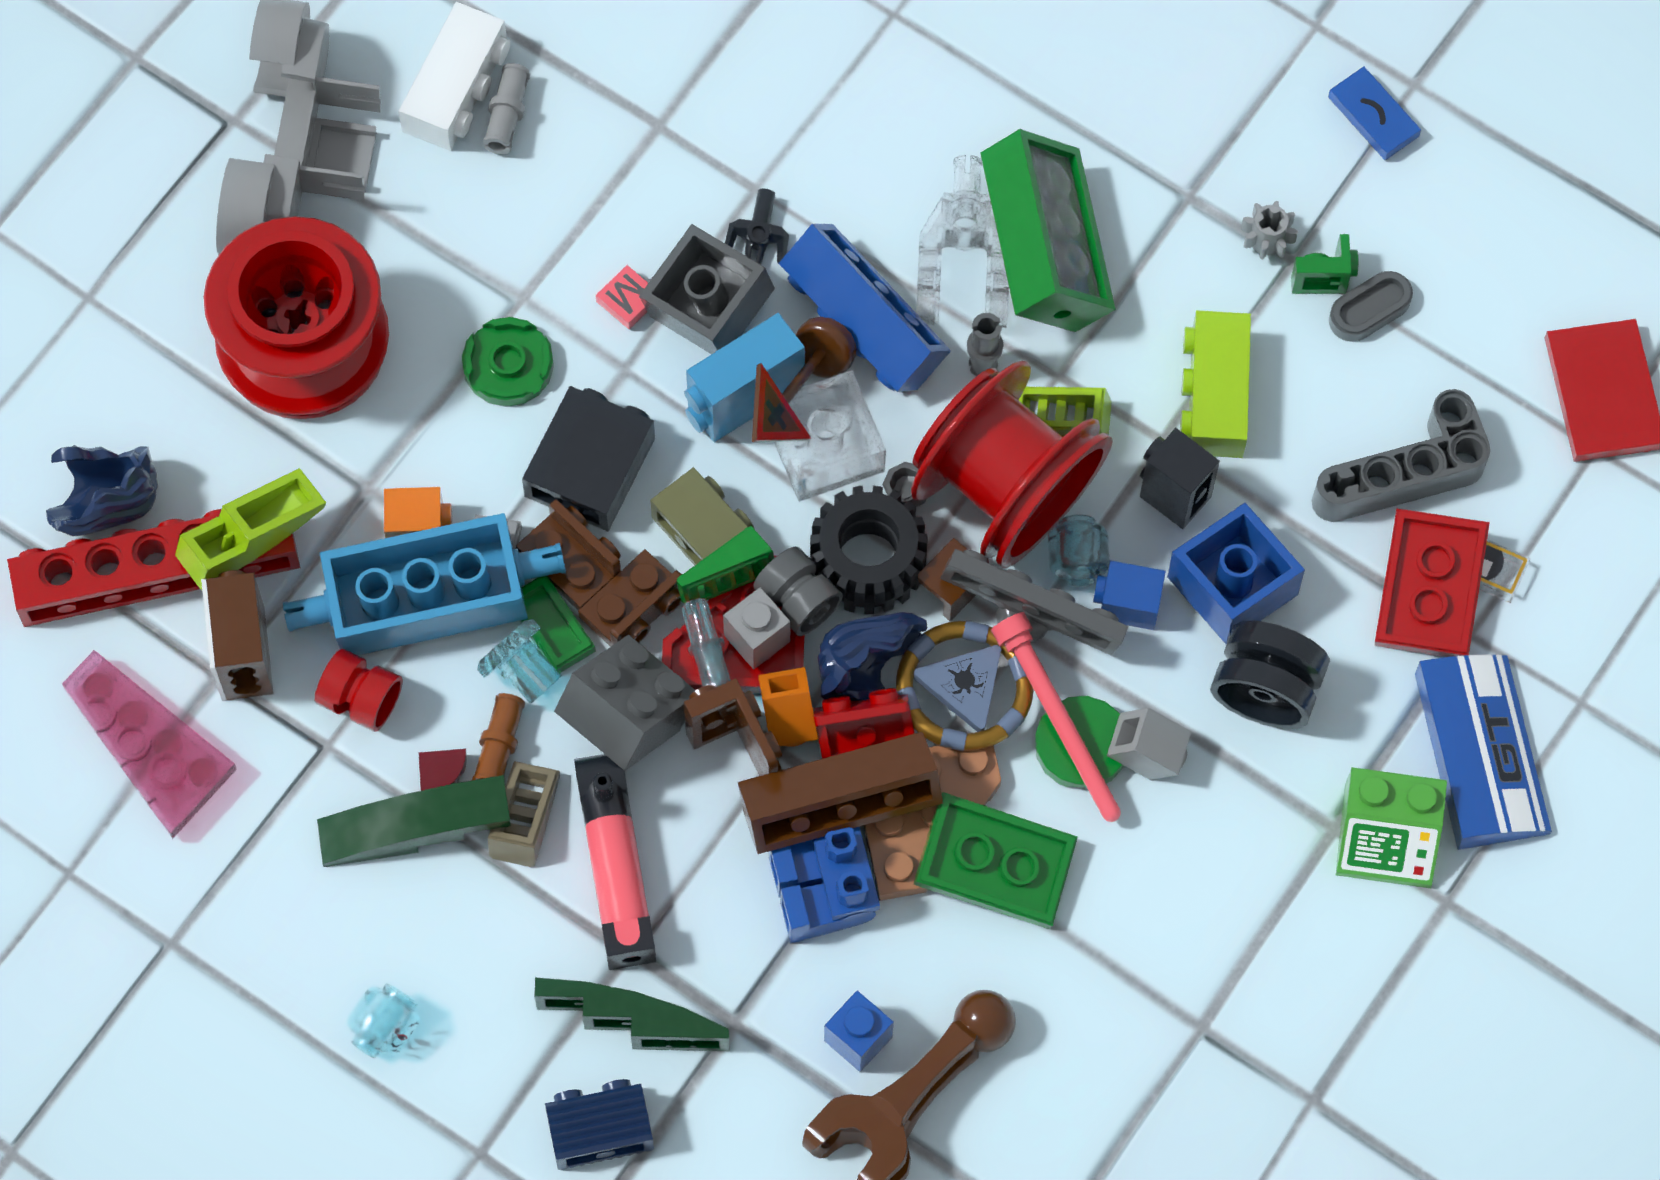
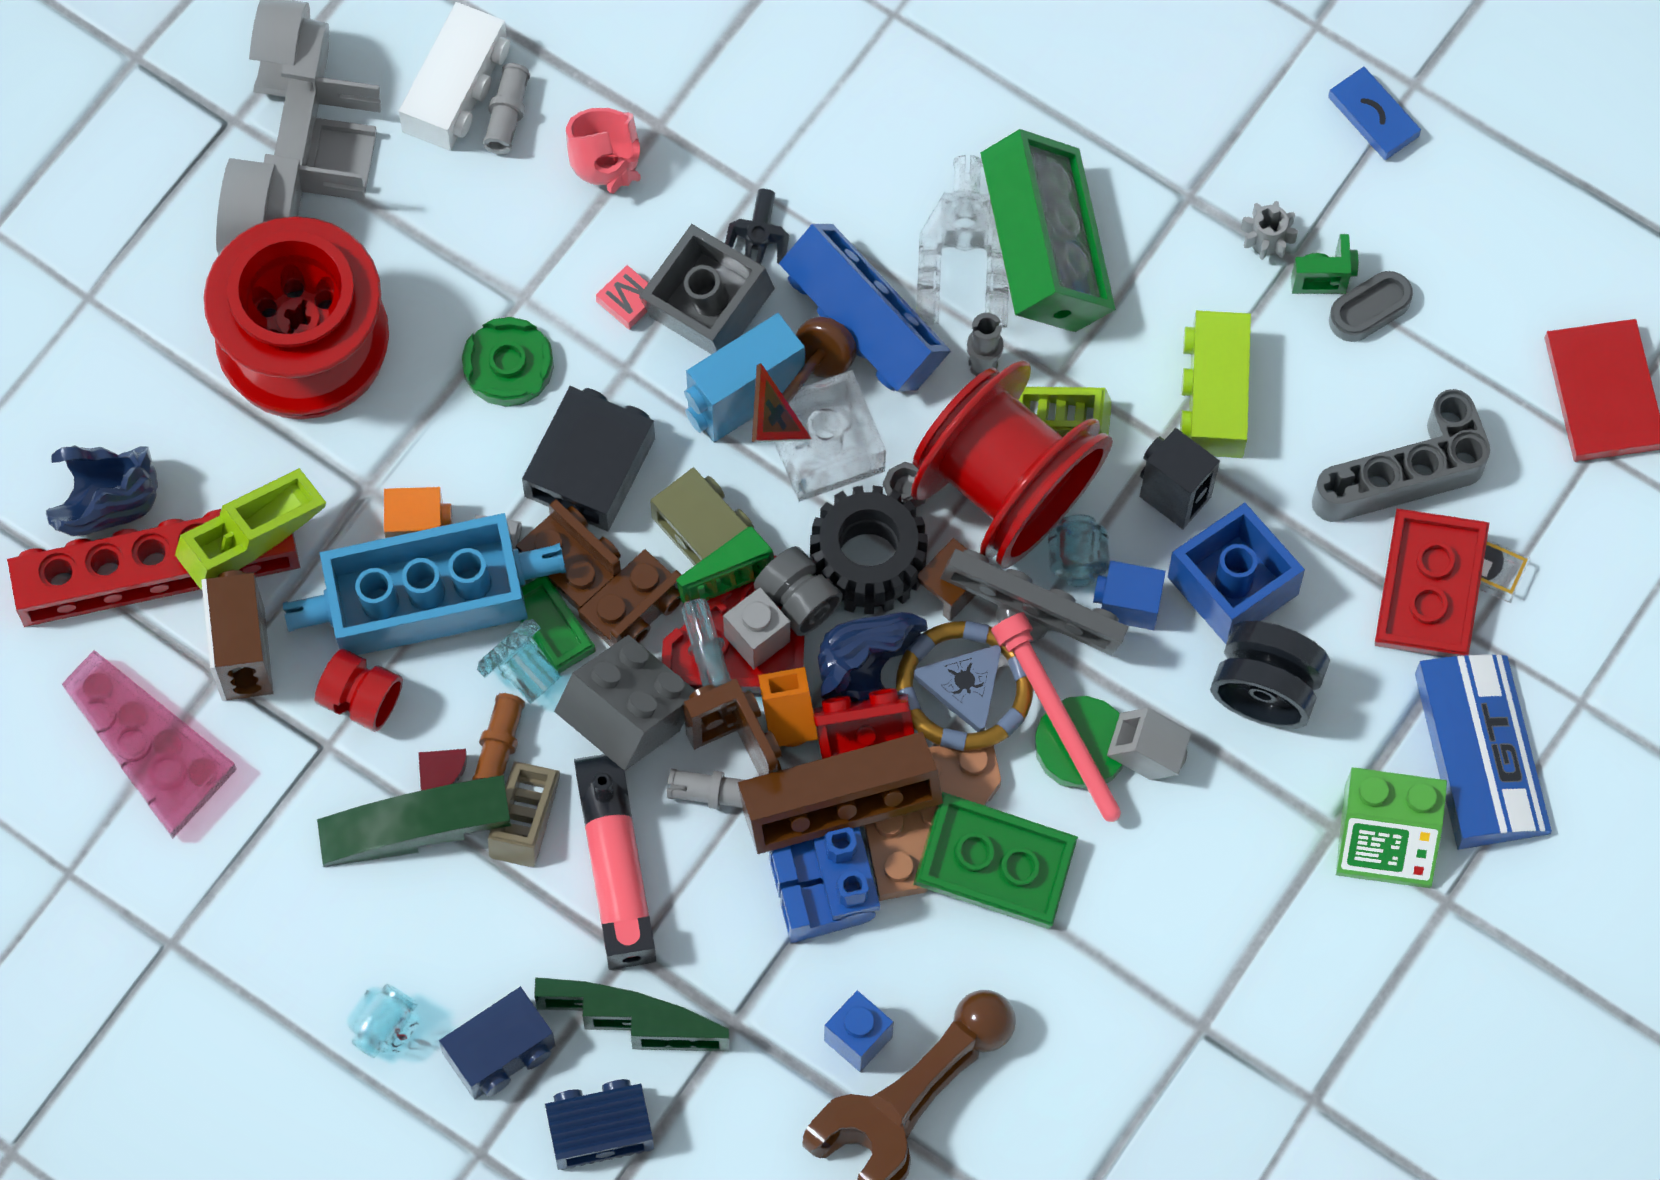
none -> dark blue brick [439,986,556,1100]
none -> coral helmet [566,108,641,194]
none -> light grey pin [667,768,743,809]

